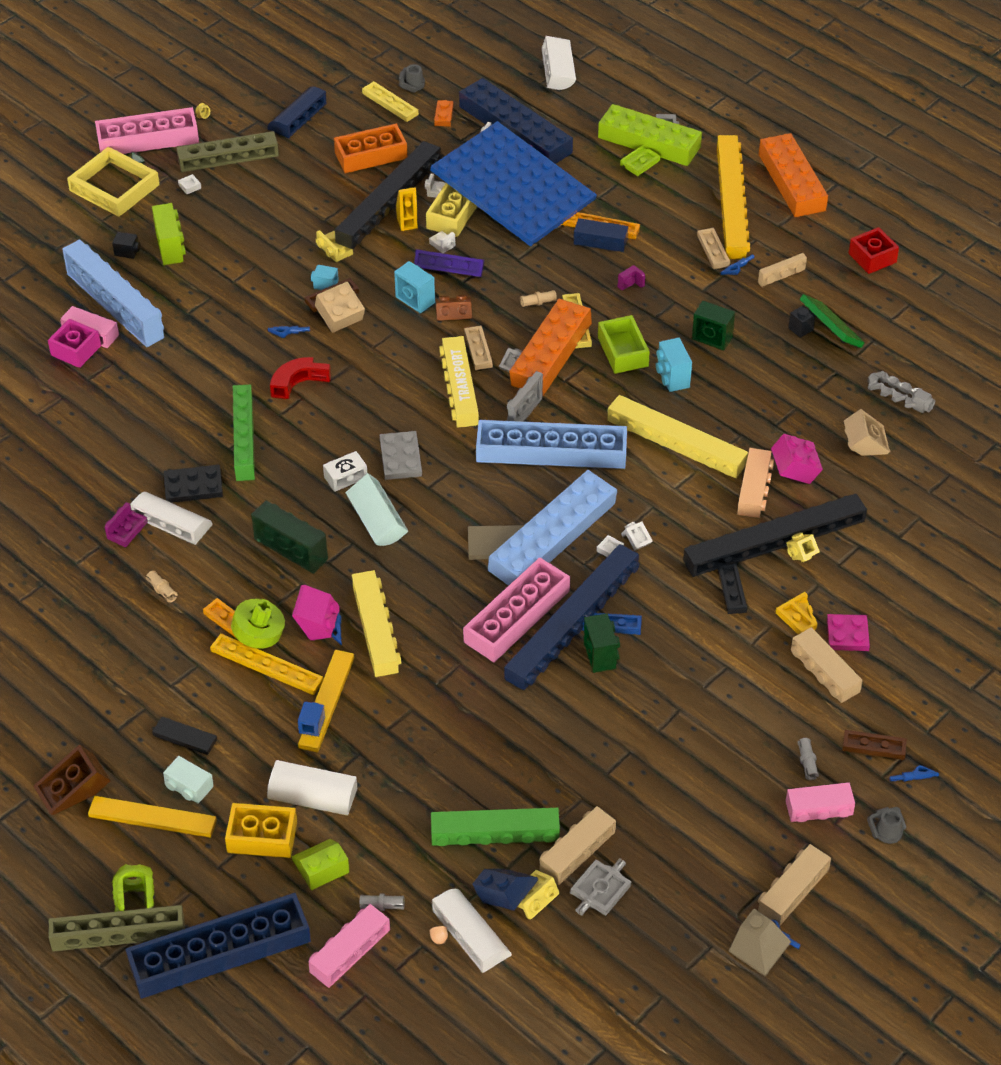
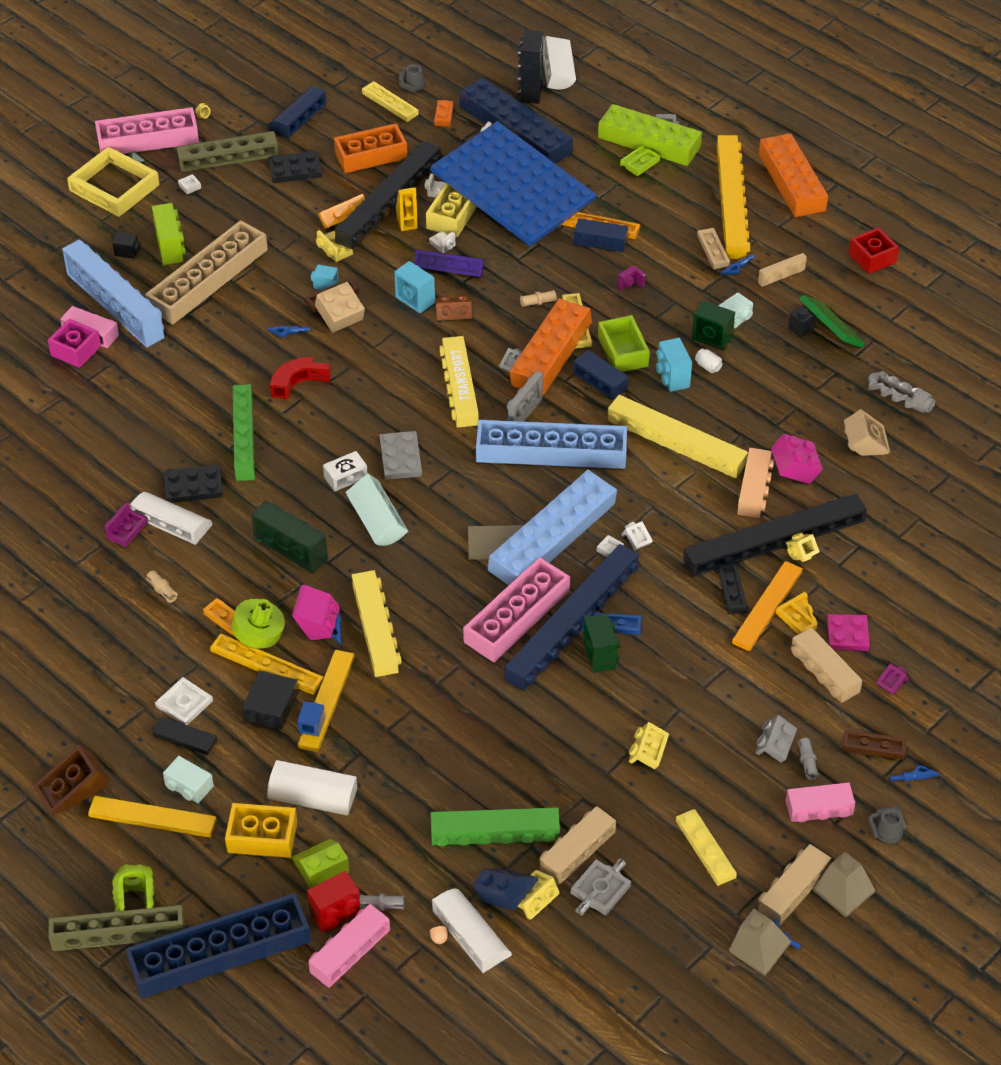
tan plate [464,326,493,370] -> none
none -> tan brick [145,220,268,325]
none -> white tile [155,677,213,725]
none -> black brick [242,671,299,729]
none -> black plate [268,151,322,183]
none -> red brick [307,870,360,933]
none -> light orange plate [318,194,365,229]
none -> black brick [518,30,544,104]
none -> dark blue brick [573,350,628,400]
none -> light yellow bracket [628,722,669,769]
none -> light yellow plate [676,809,737,886]
none -> white brick [695,349,722,373]
none -> light aqua brick [718,293,753,328]
none -> light orange tile [732,561,803,652]
none -> light grey bracket [755,715,797,762]
none -> dark tan slope [814,851,875,918]
none -> magenta bracket [876,664,909,696]

